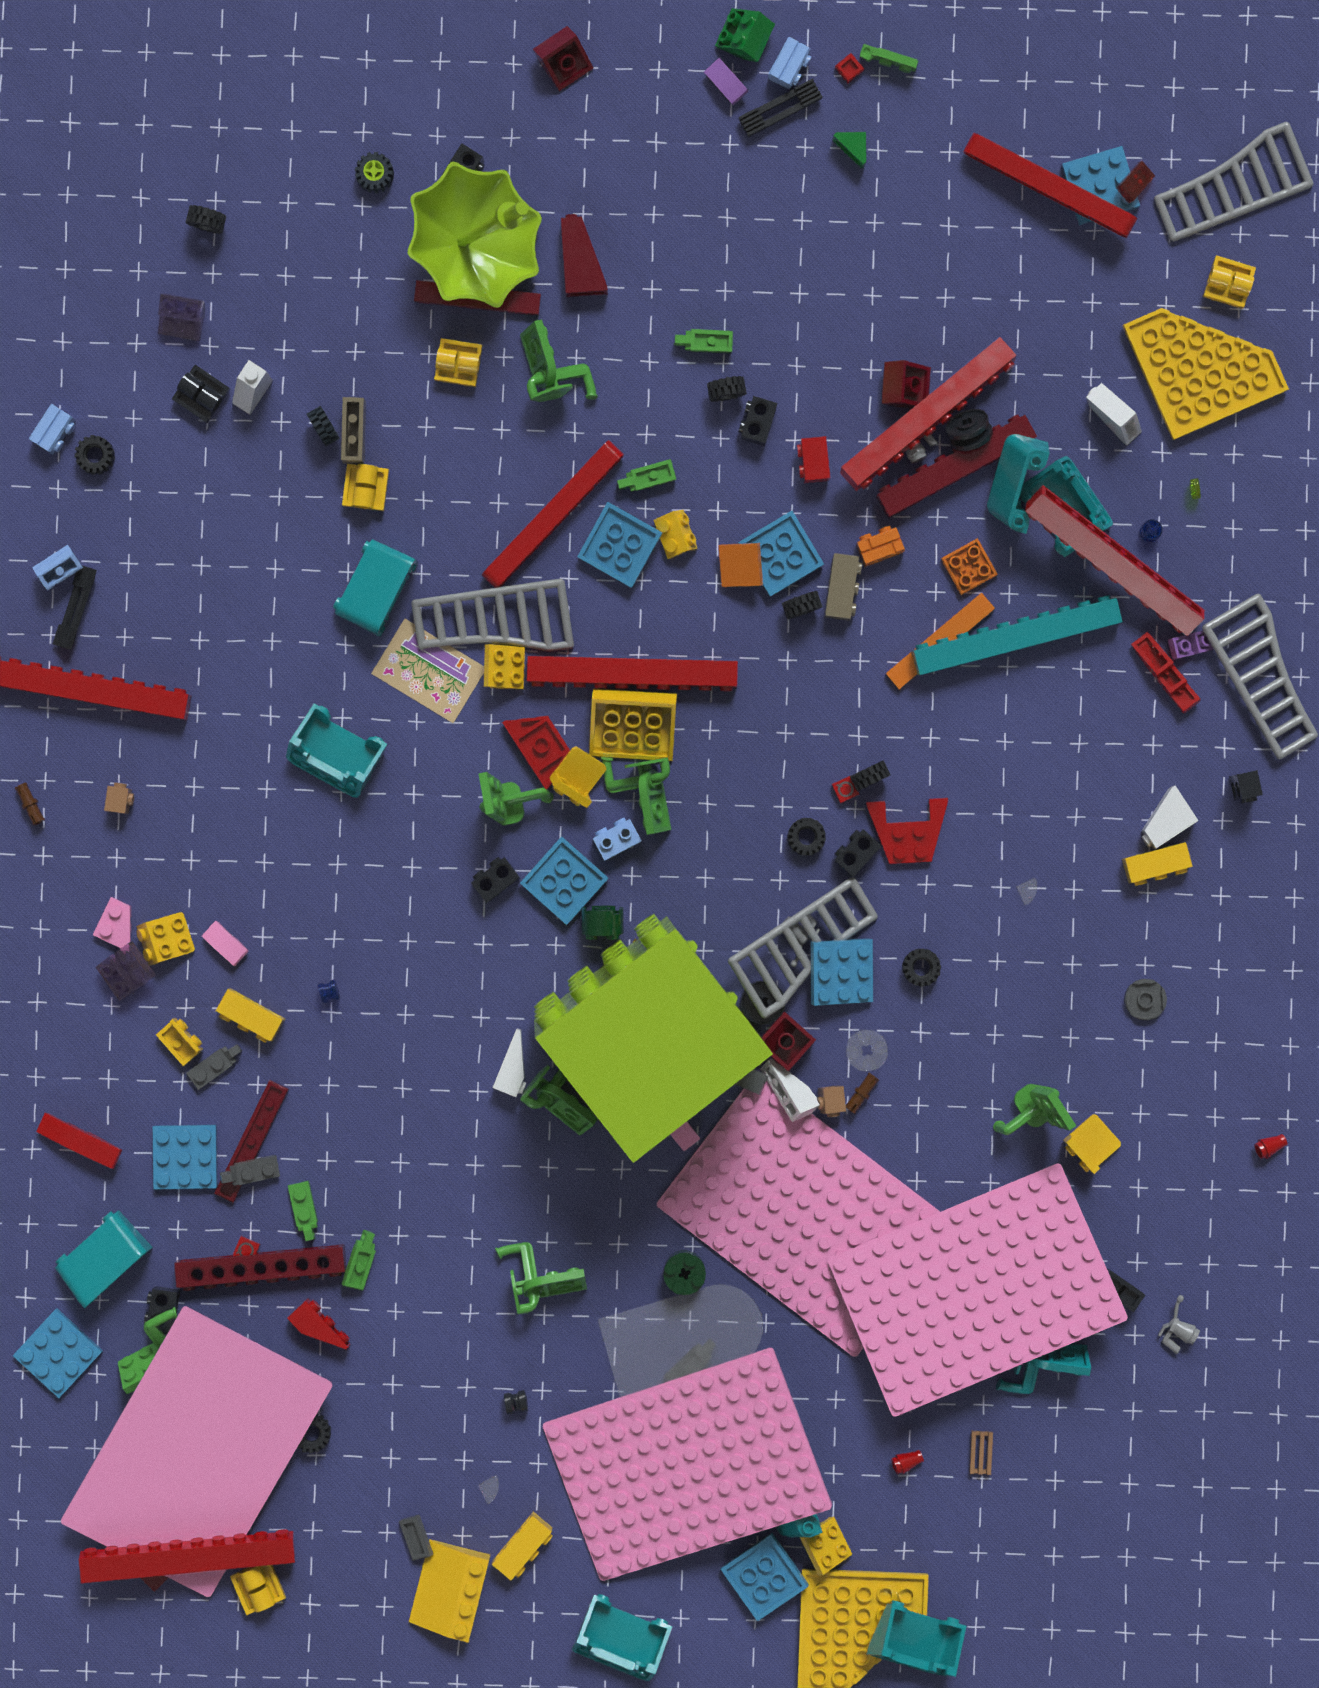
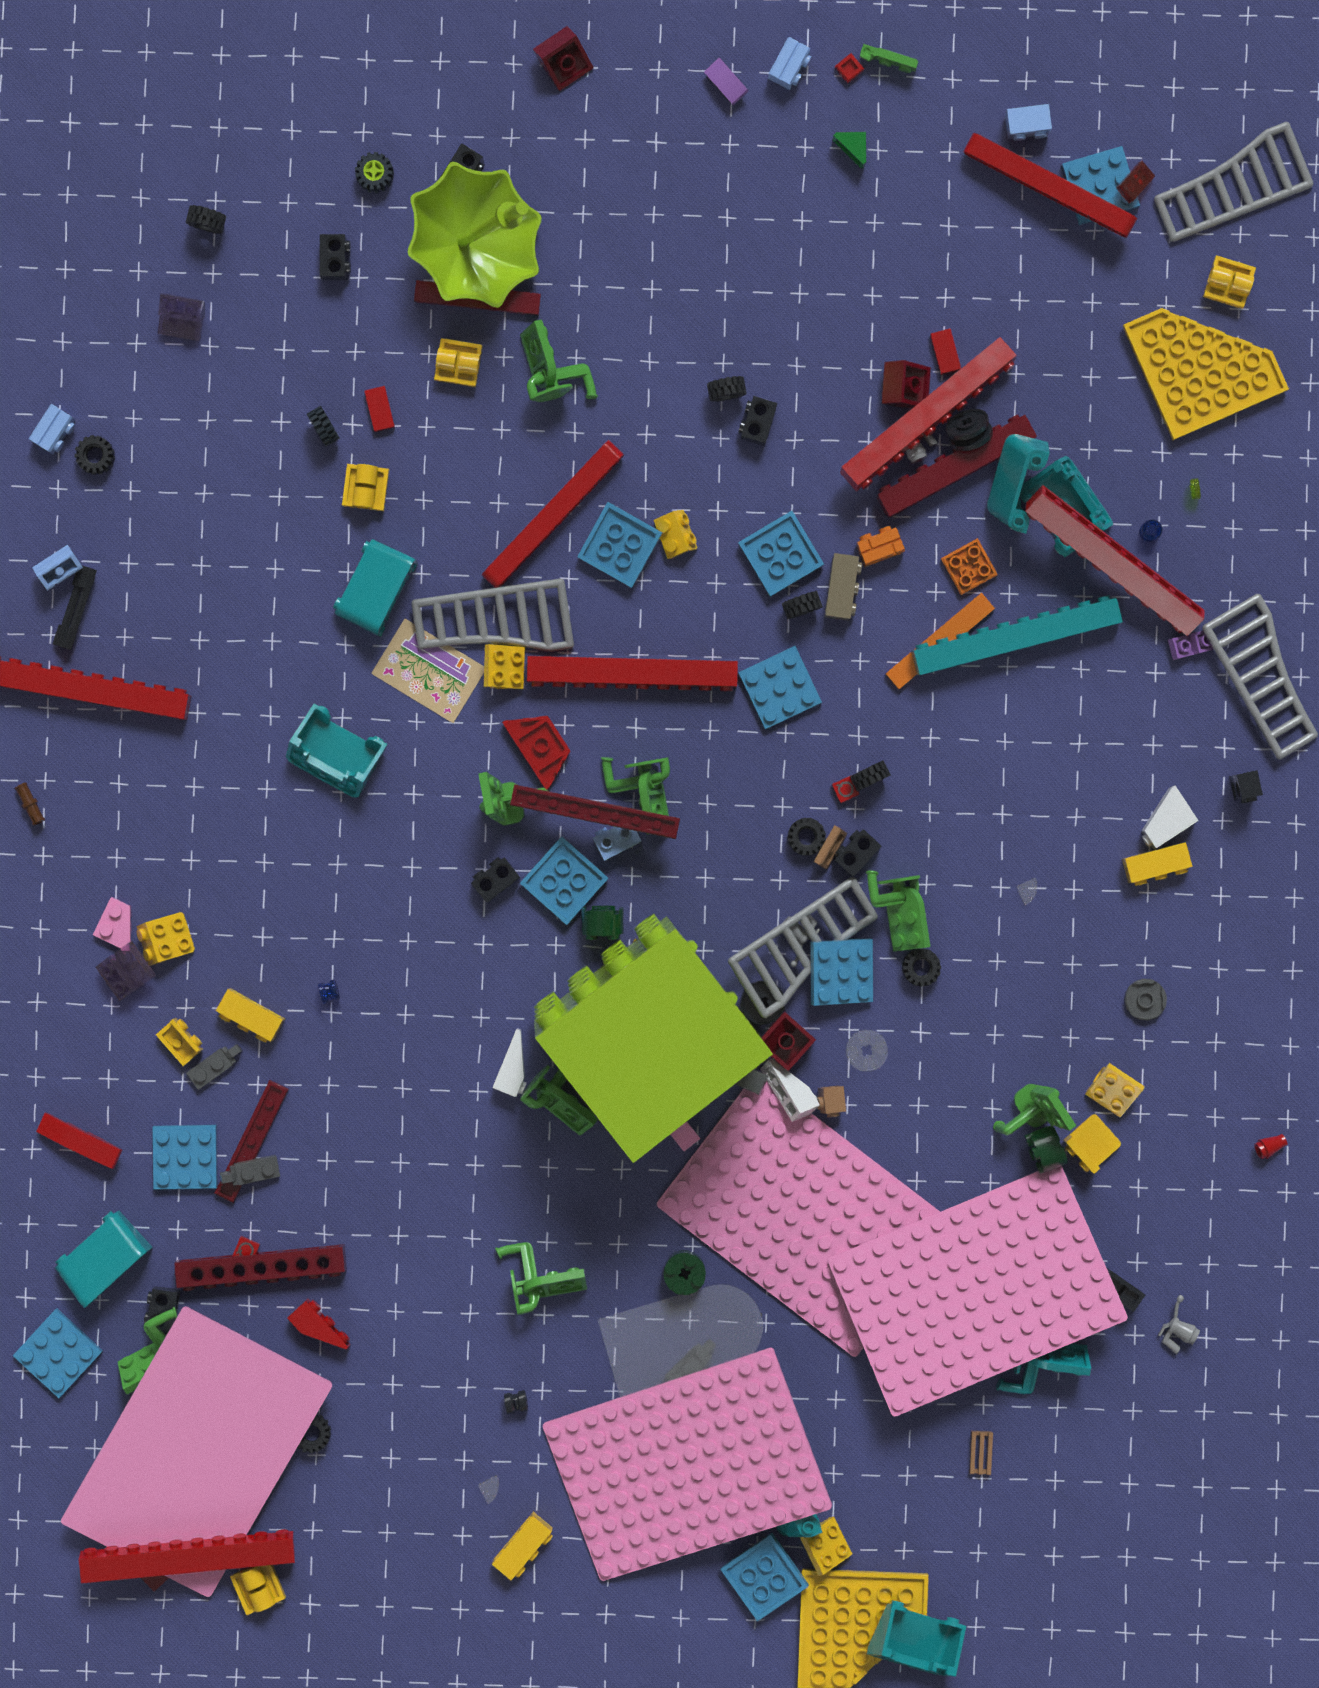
medium nougat brick [104,782,134,814] -> none
black plate [172,365,231,423] -> none
bright pink slope [202,921,249,966] -> none
white slope [232,360,273,415] -> none
bright green hinge [288,1180,318,1241] -> none
dark tan brick [341,397,366,464] -> none
bright green hinge [342,1229,376,1291] -> none
dark grey tile [399,1514,433,1561] -> none
yellow slope [409,1539,490,1642] -> none
yellow bracket [549,746,606,808] -> none
dark red slope [561,214,608,297] -> none
teal windscreen [572,1594,672,1681] -> none
yellow slope [589,688,677,761] -> none
bright green hinge [617,459,676,492] -> none
bright green hinge [674,329,733,353] -> none
green slope [715,8,775,62] -> none
orange tile [718,543,763,587] -> none
black container [739,78,822,137] -> none
red brick [797,436,830,483] -> none
reddish brown pin [846,1072,880,1114] -> none
red wing [866,798,948,864] -> none
red cone [891,1450,924,1475] -> none
white slope [1086,383,1142,446] -> none
red slope [1131,632,1201,713] -> none
none -> black brick [320,234,351,280]
none -> red tile [364,386,395,432]
none -> dark red tile [510,784,681,839]
none -> dark azure plate [738,646,822,729]
none -> medium nougat tile [814,825,847,869]
none -> bright green plate [866,871,931,952]
none -> red tile [930,328,961,375]
none -> light blue brick [1005,104,1052,141]
none -> dark green brick [1024,1125,1068,1174]
none -> yellow plate [1085,1063,1144,1117]

